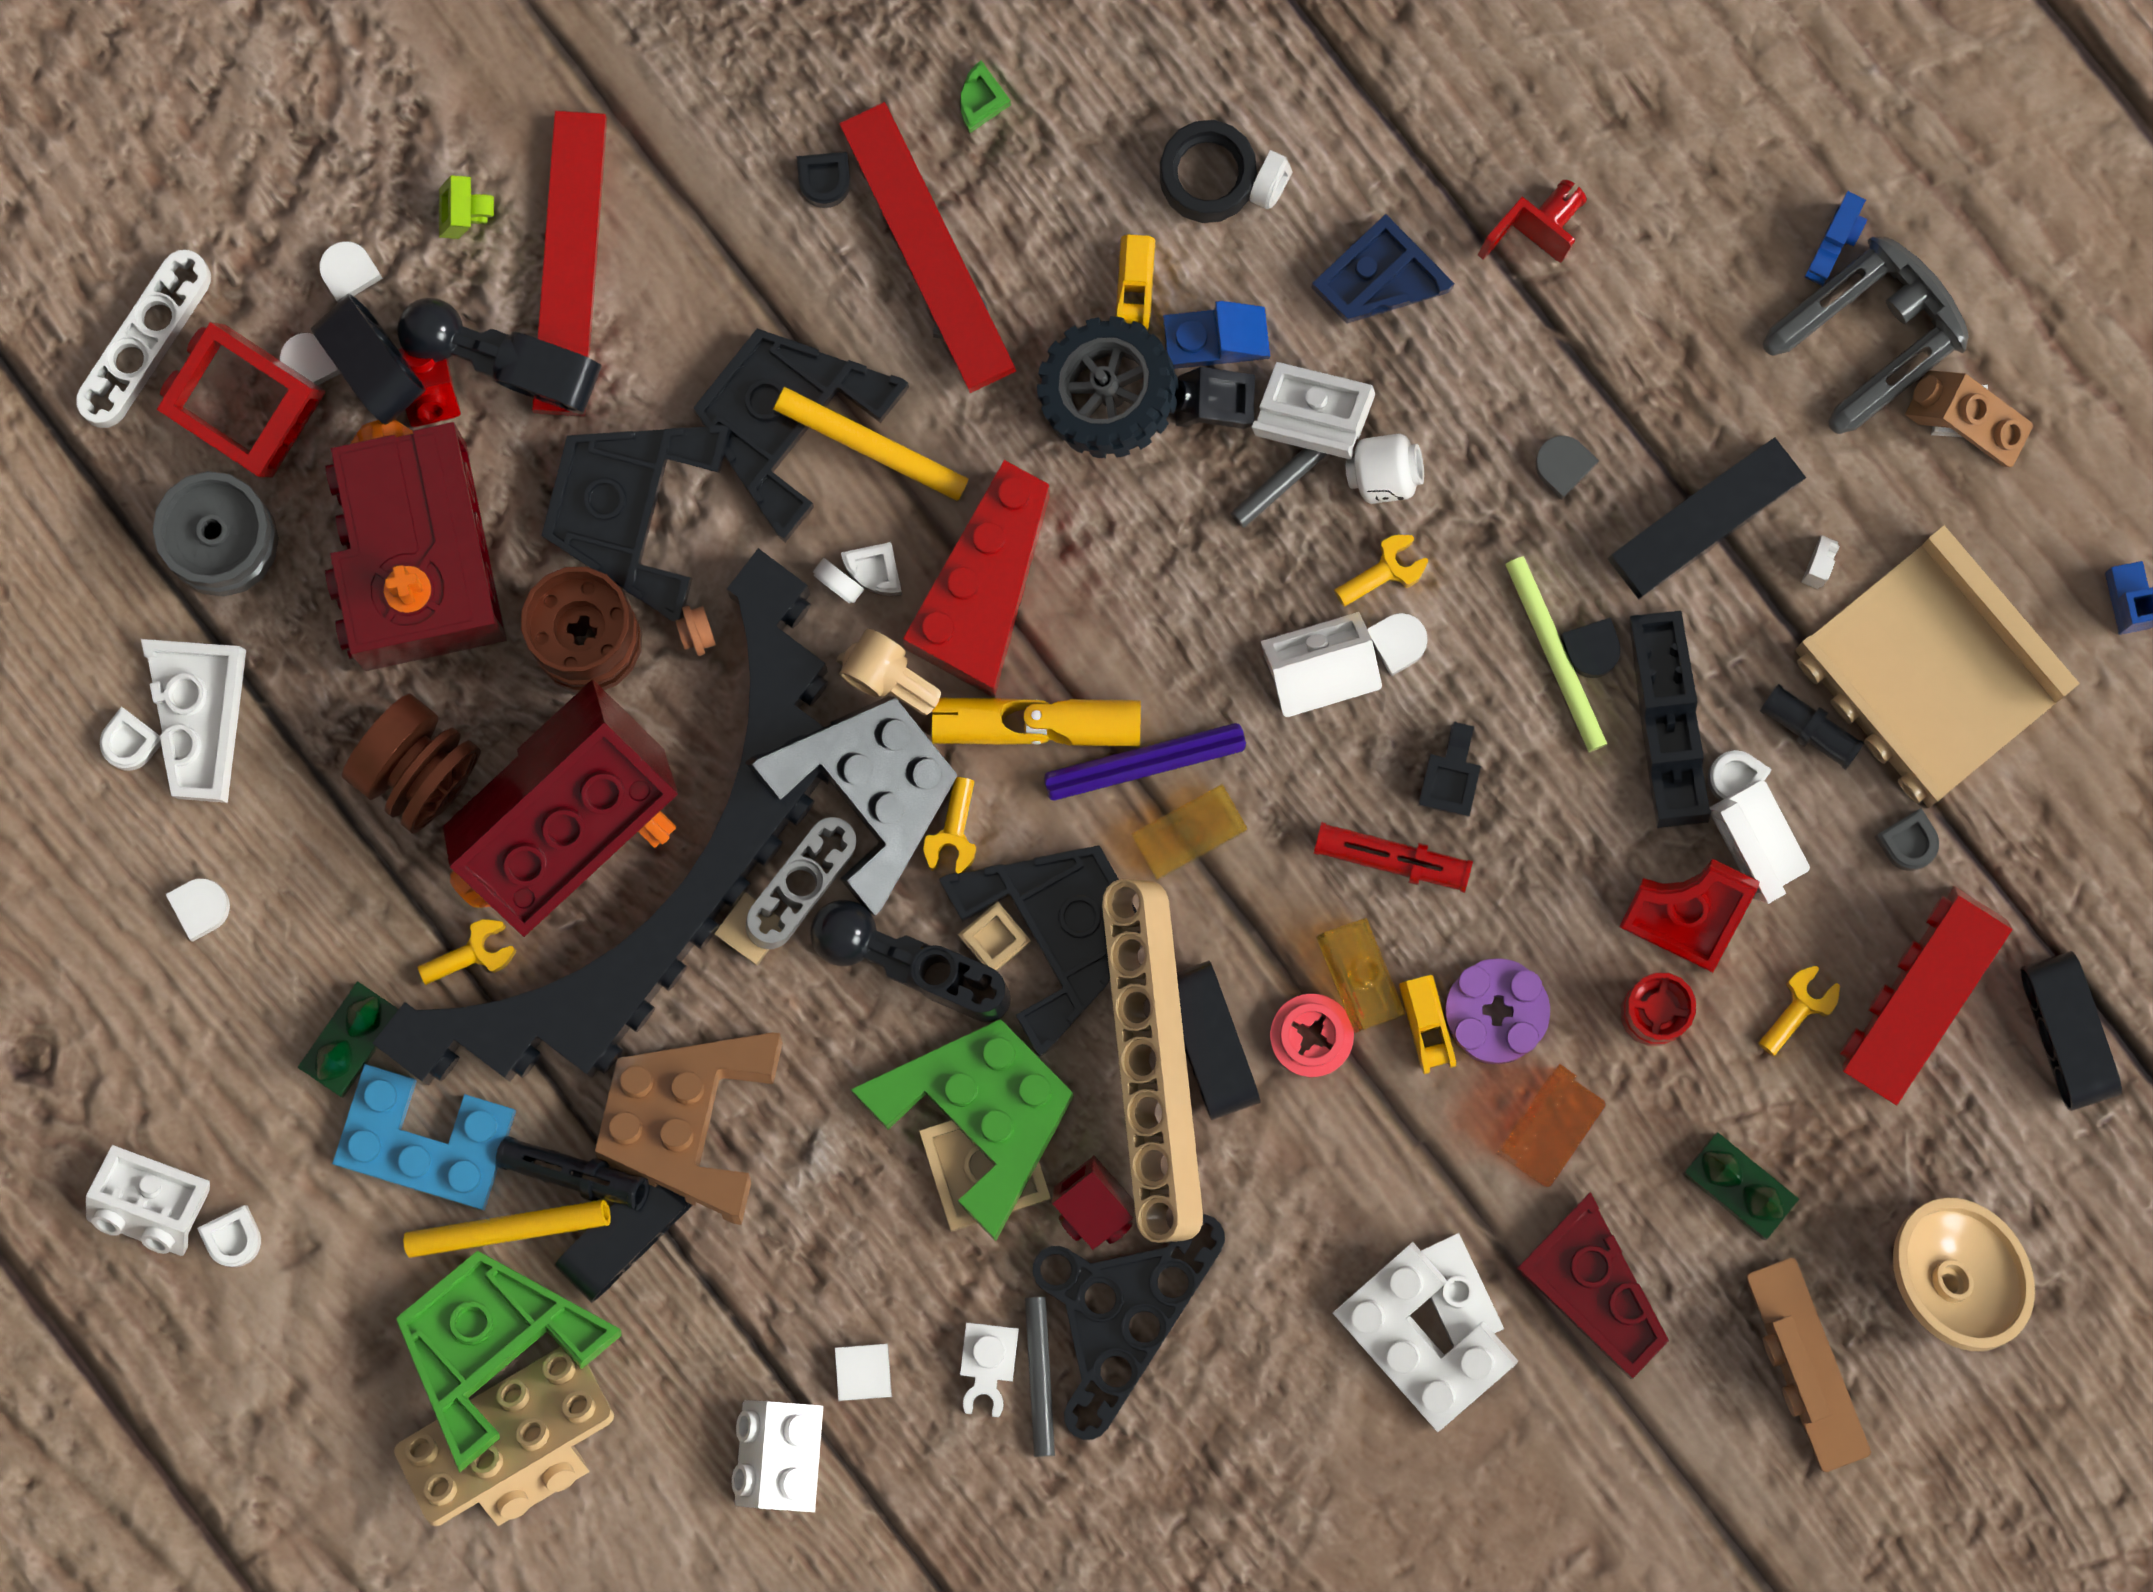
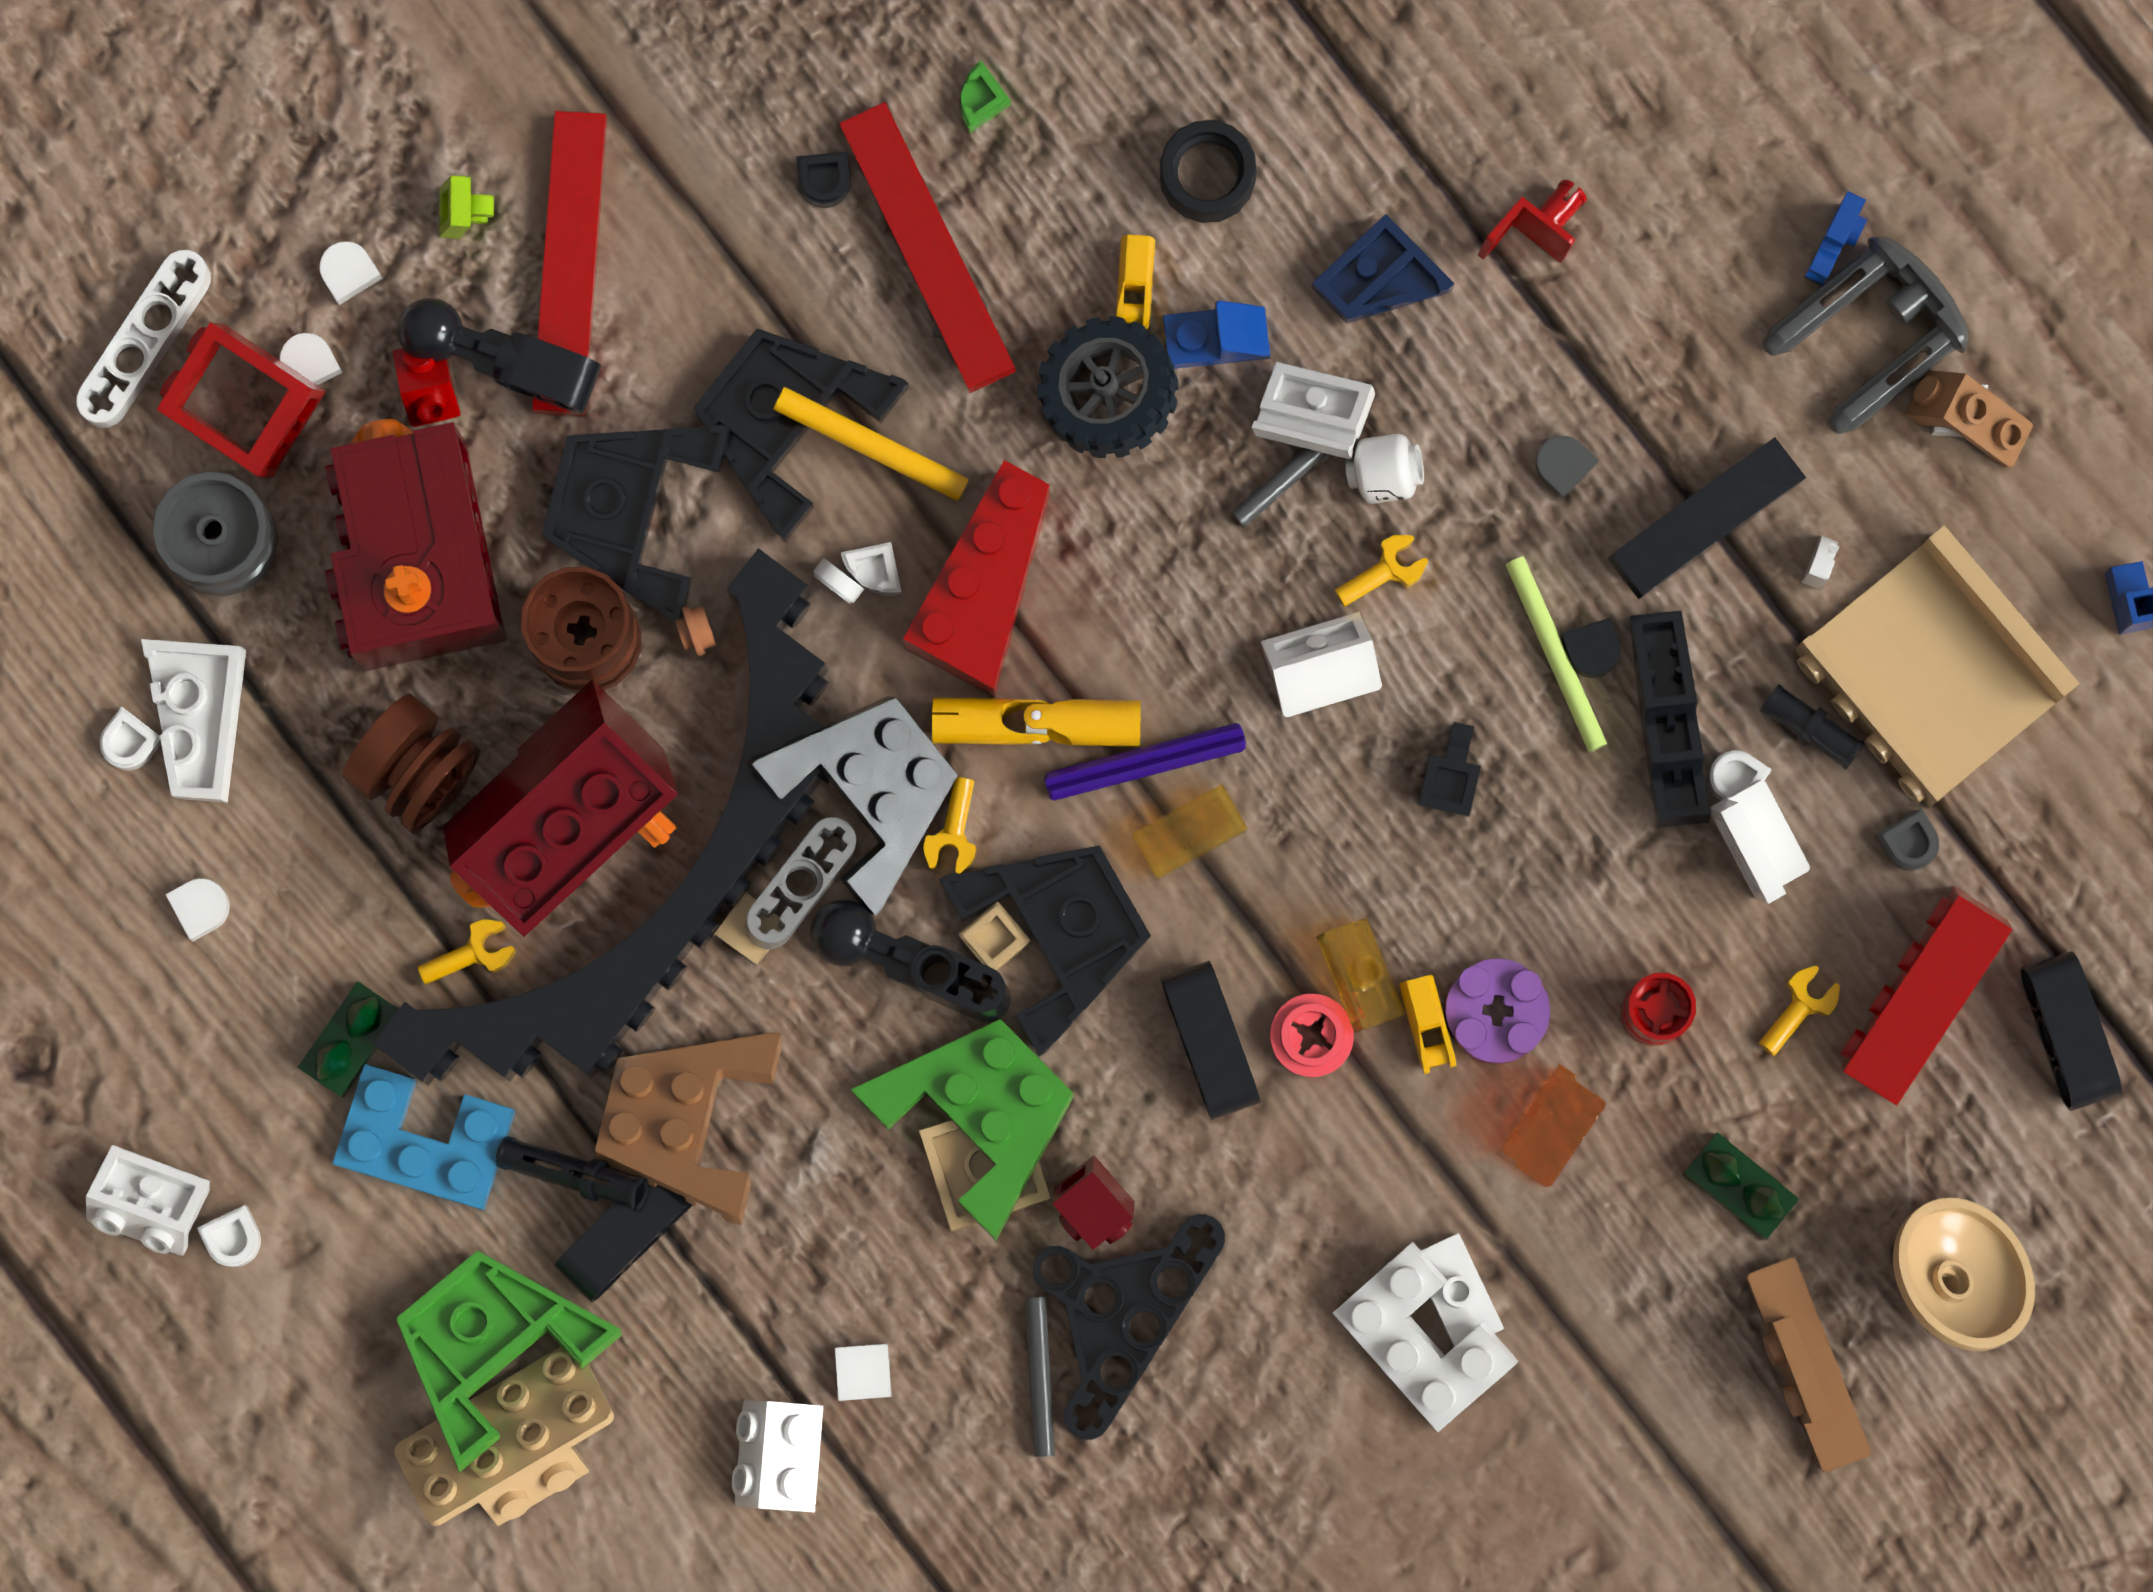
black beam [311,293,426,425] -> none
yellow piece [403,1200,611,1258] -> none
tan axle [836,629,941,715] -> none
white plate [960,1323,1019,1417] -> none
tan beam [1102,879,1203,1243] -> none
black bracket [1175,367,1255,429] -> none
white tile [1250,150,1293,209] -> none
red pin [1314,822,1473,893] -> none
white tile [1367,613,1427,676] -> none
dark red wing [1516,1192,1669,1379] -> none
red tile [1619,859,1760,973] -> none

